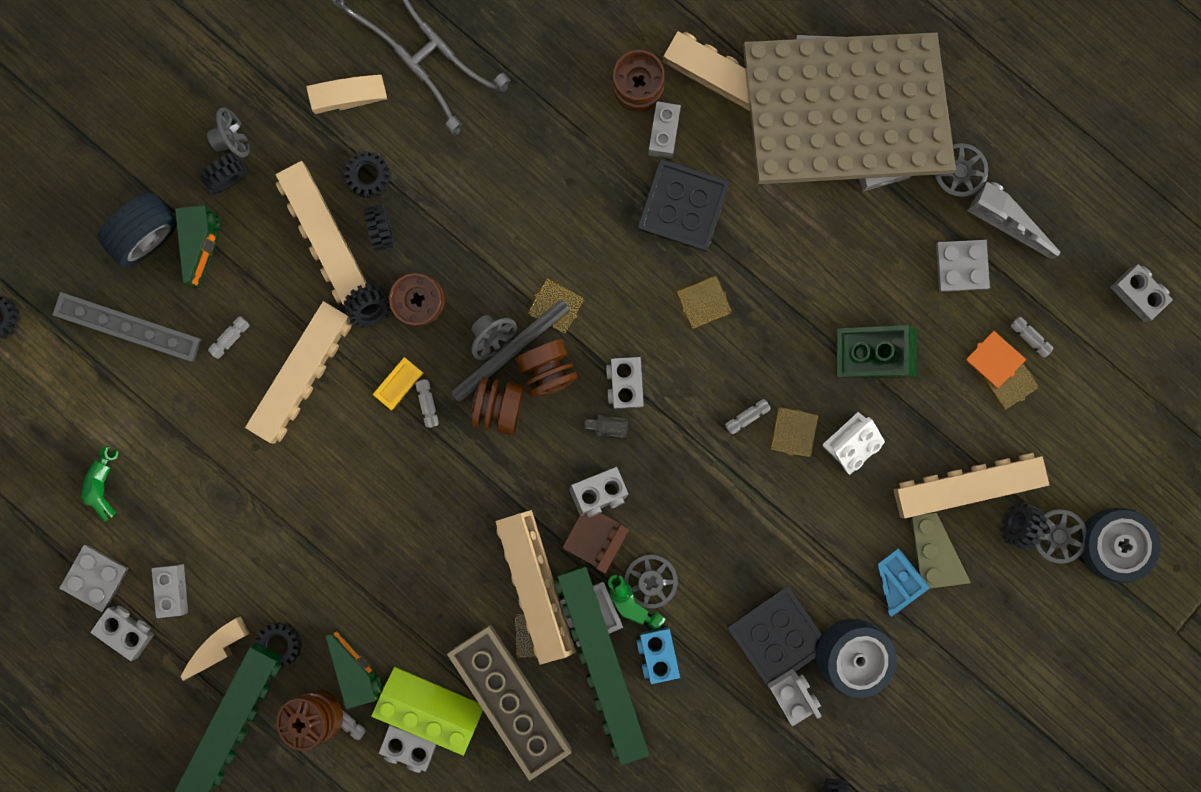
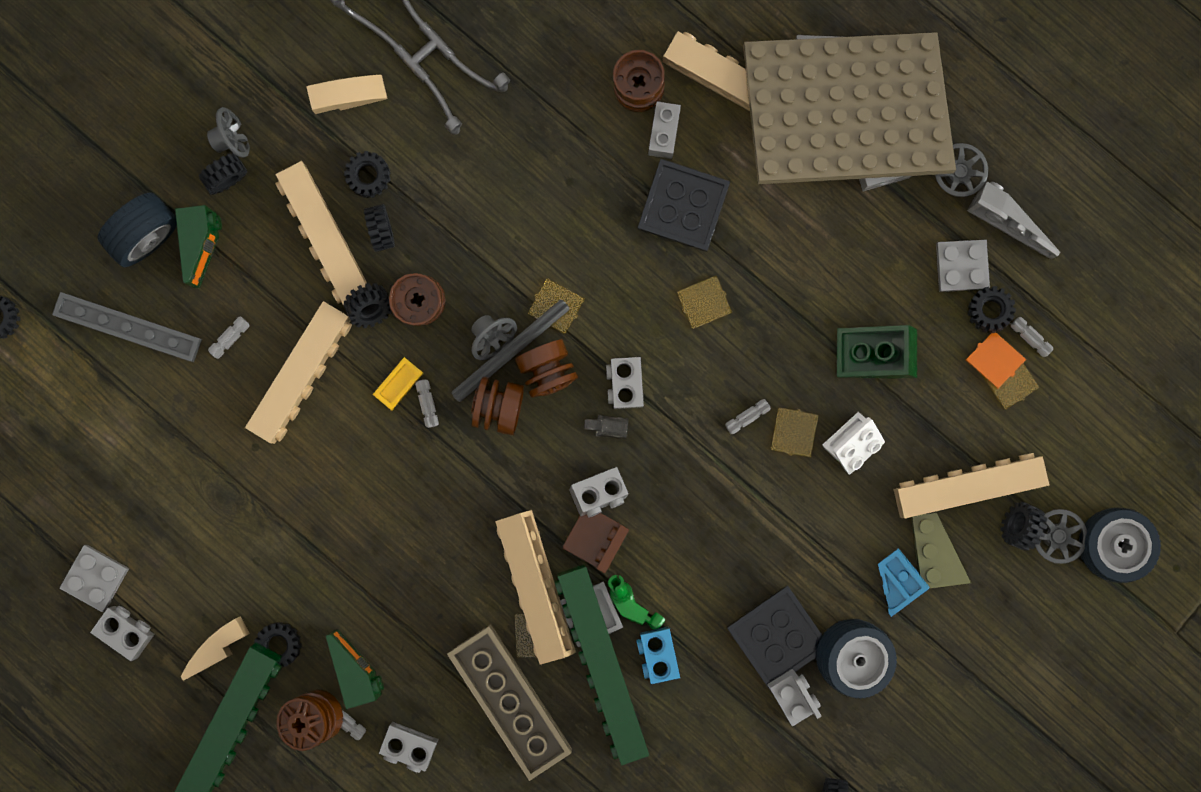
green arm [81,446,118,522] -> none
light grey brick [152,564,188,618] -> none
lime slope [371,667,483,756] -> none
dark grey wheel [624,555,678,609] -> none
light grey brick [1110,264,1173,322] -> none
none -> black tyre [968,286,1016,333]

